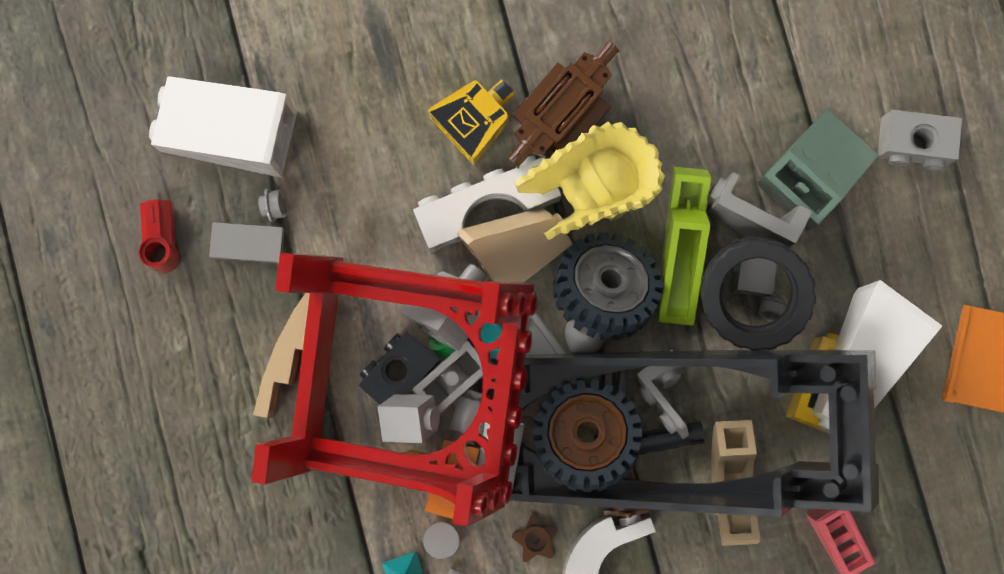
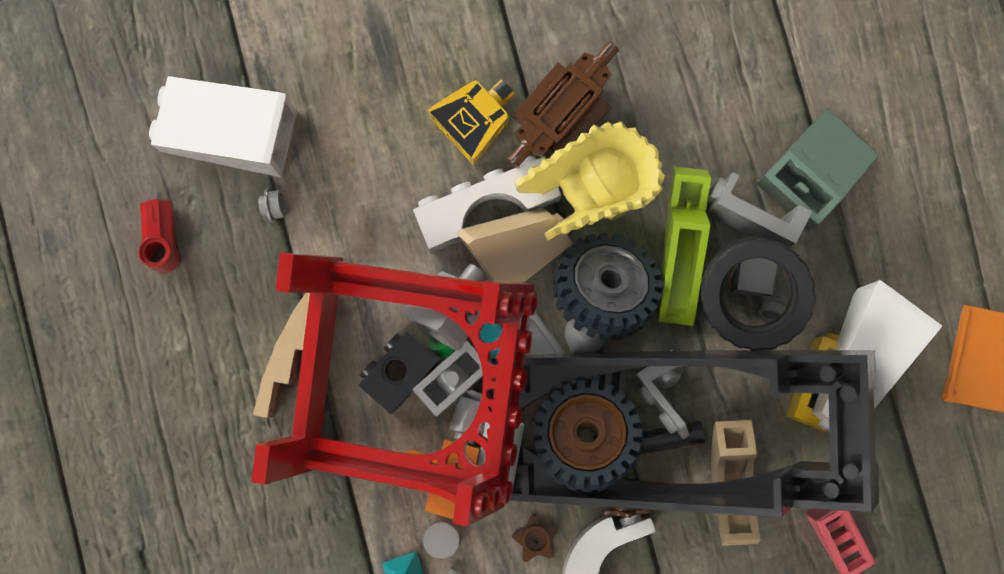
light grey tile [209,222,285,263] -> none
light grey brick [378,394,440,443] -> none
light grey brick [877,109,962,170] -> none

